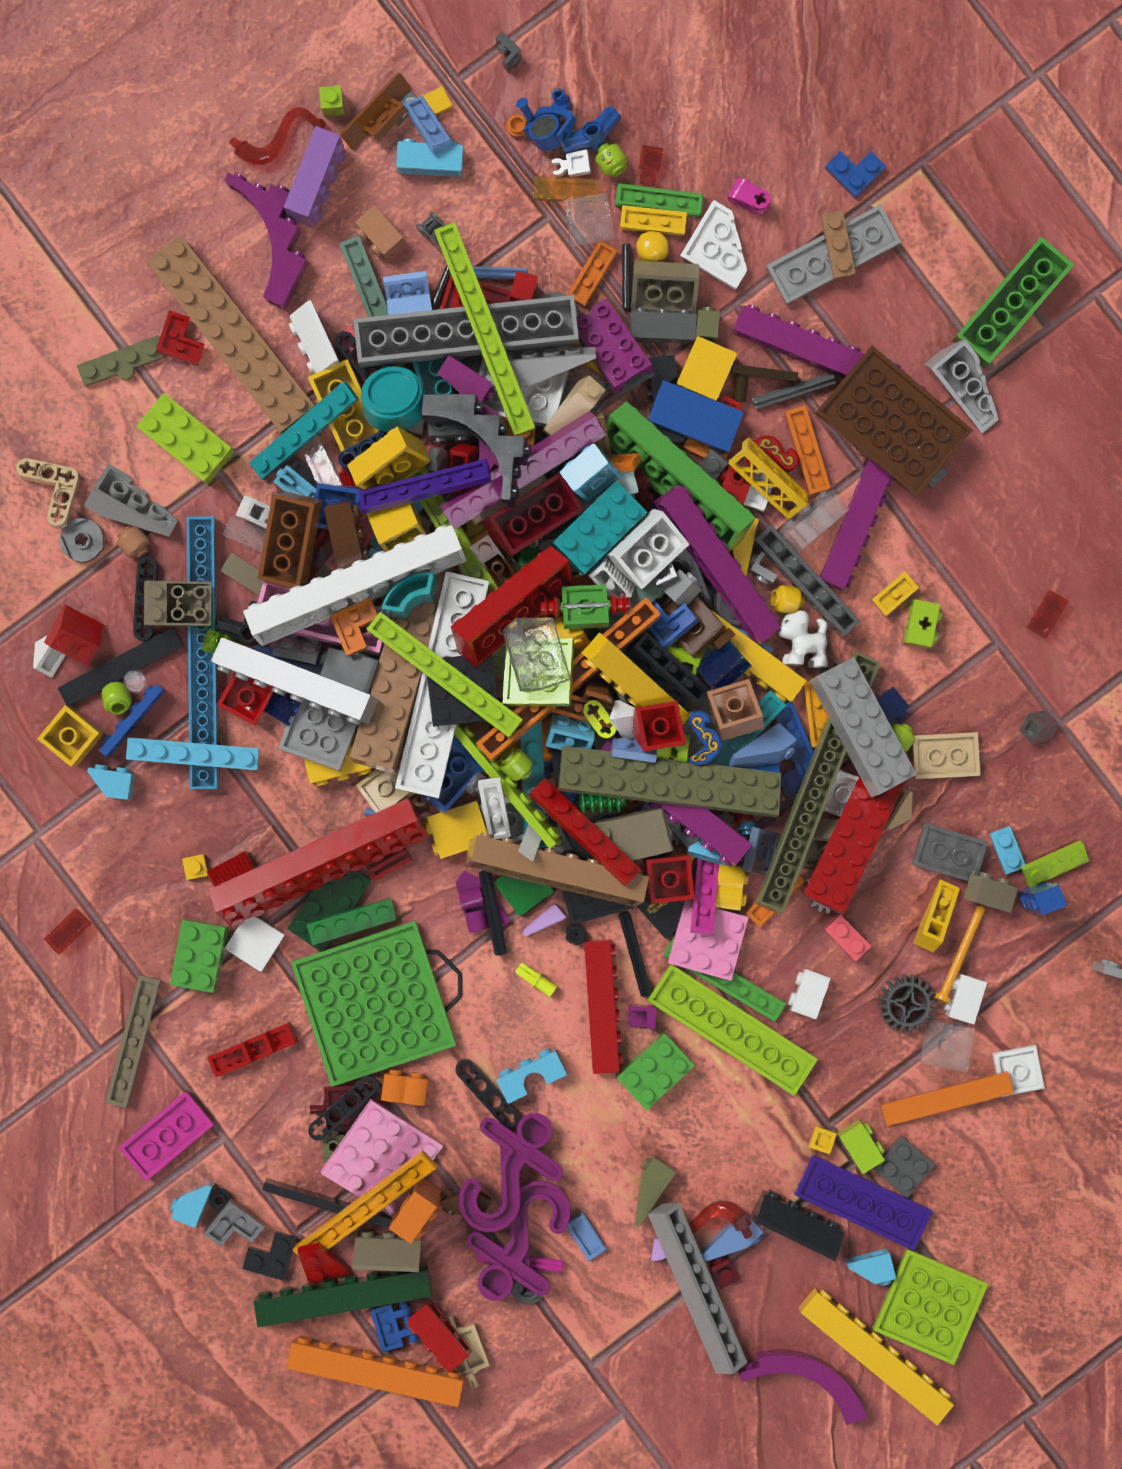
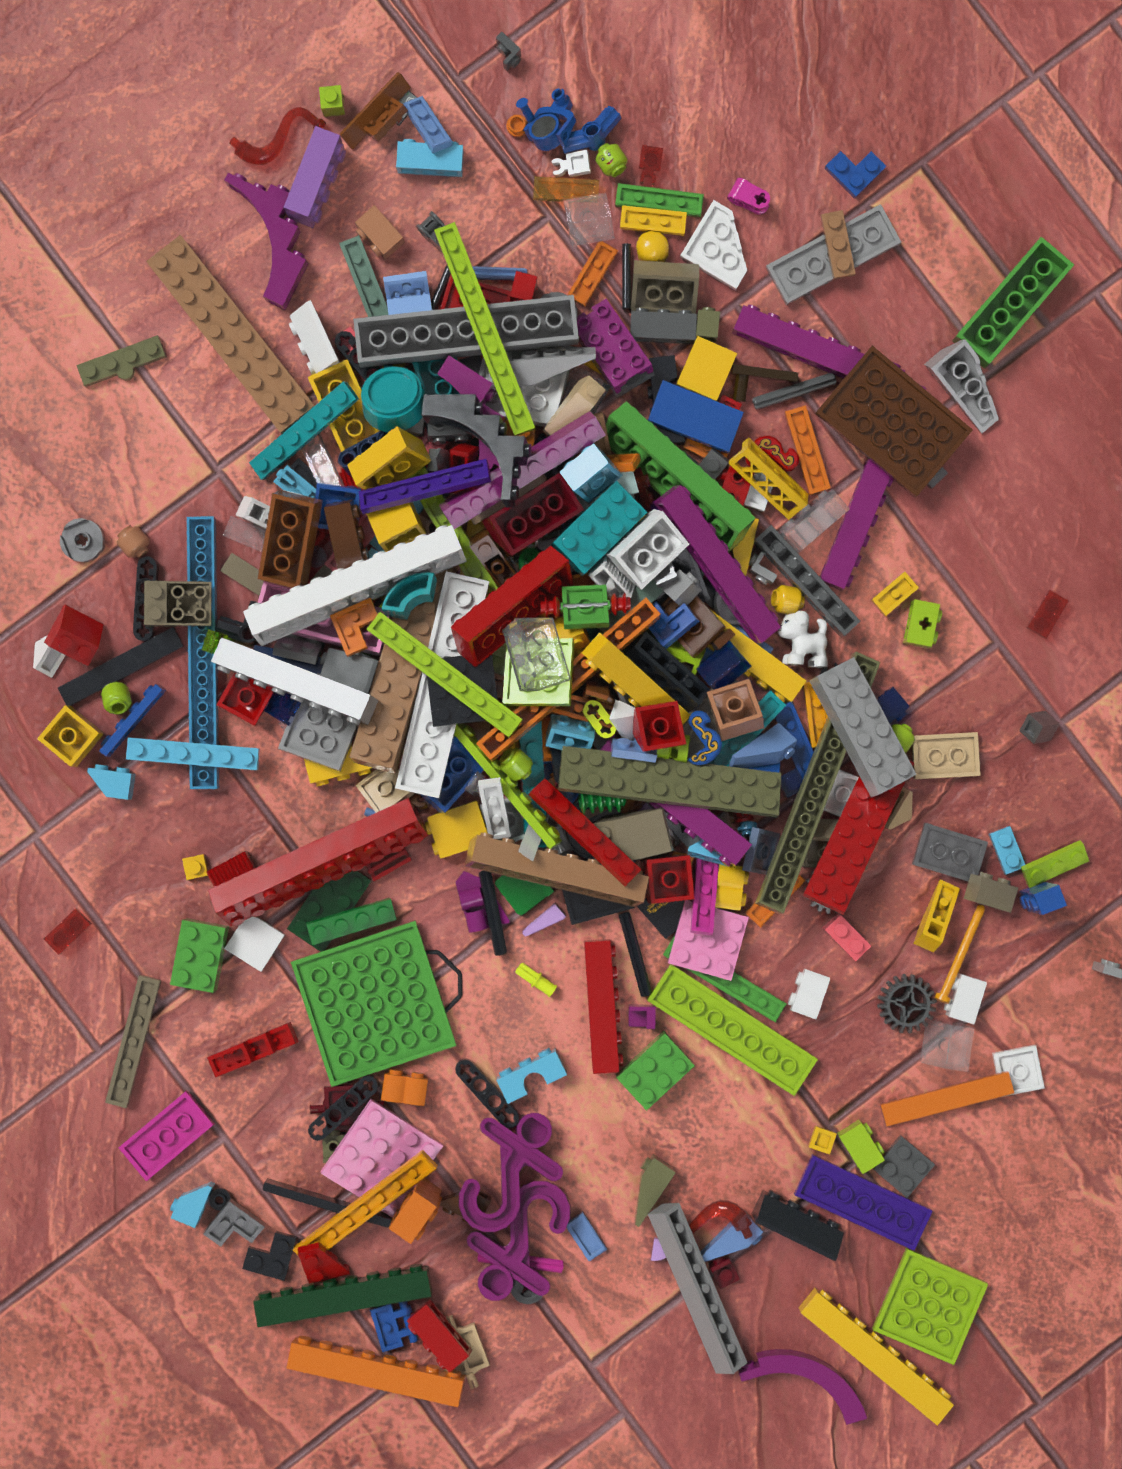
tan beam [16,458,80,529] -> none
light grey wedge [84,464,178,537] -> none
clear plate [124,670,146,692] -> none
lime brick [136,393,235,485] -> none
red plate [156,310,205,366] -> none
dark tan slope [352,1230,423,1272] -> none
yellow tile [423,86,452,116] -> none
black plate [565,924,587,945] -> none
medium azure slope [844,1248,896,1286] -> none

